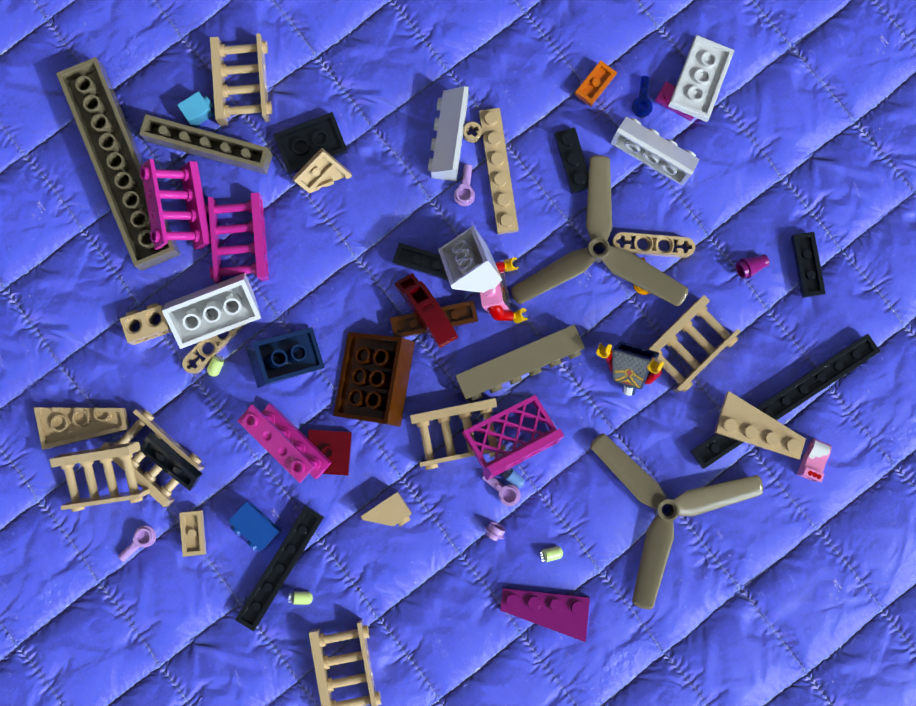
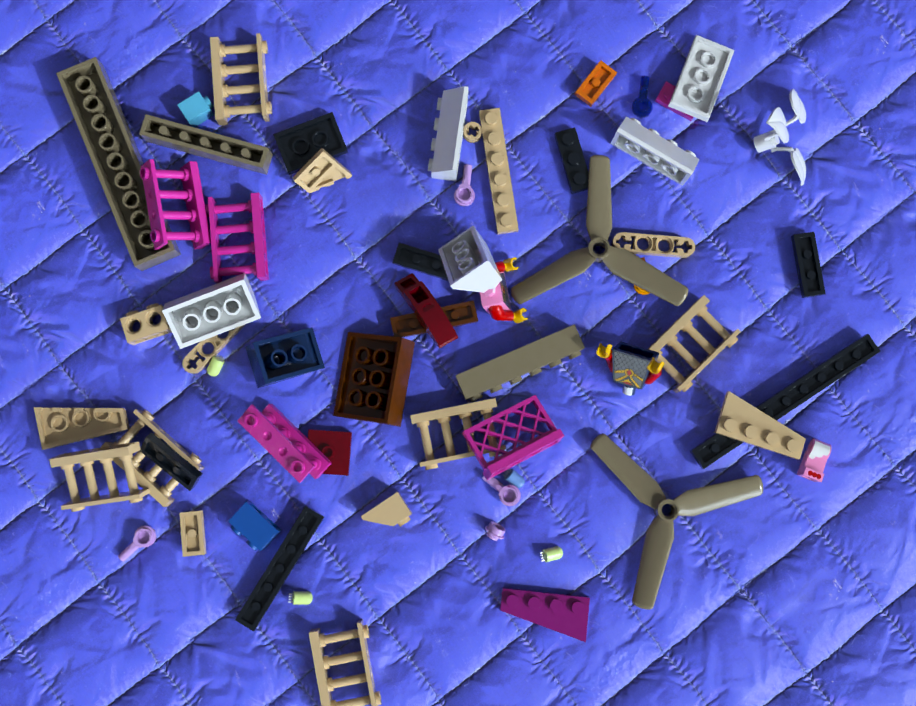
magenta cone [736,254,770,279] -> none
none -> white plant [754,89,806,186]

